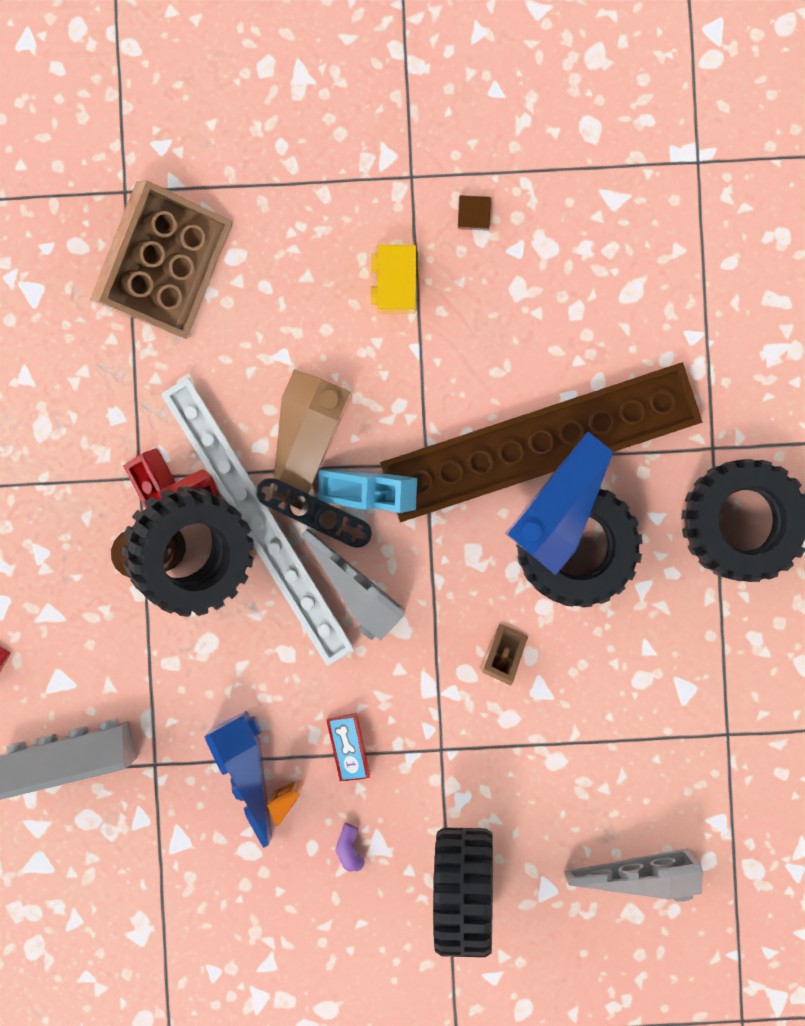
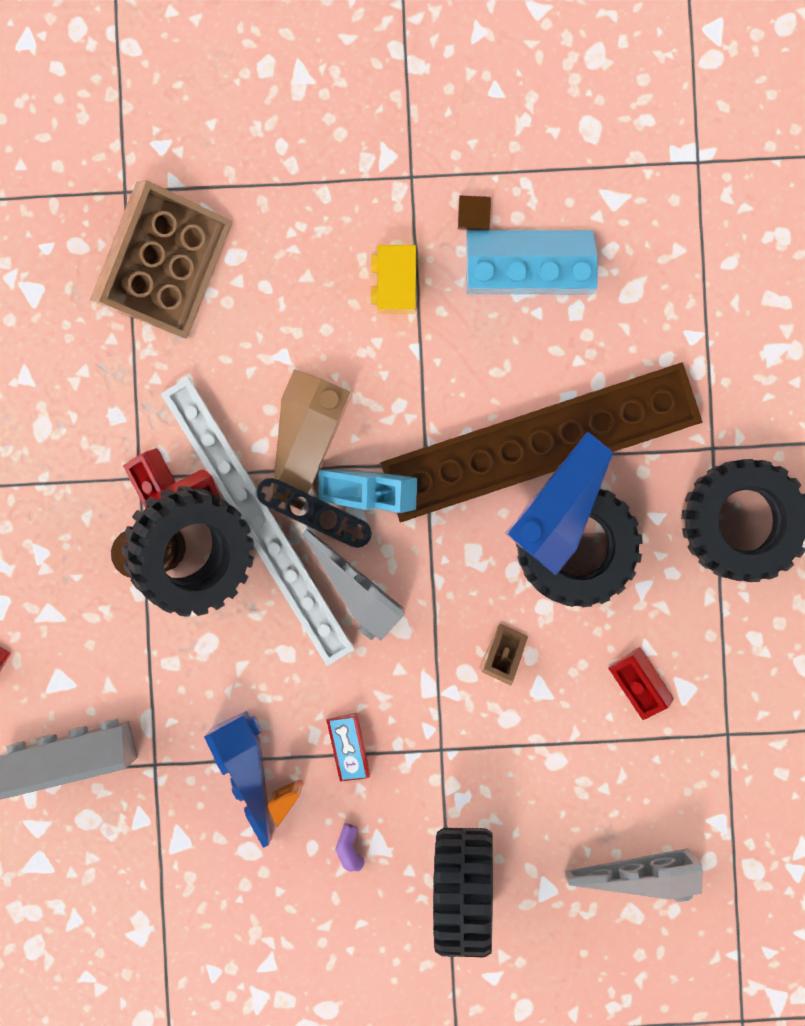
none -> medium azure slope [466,230,597,295]
none -> red slope [608,647,674,720]

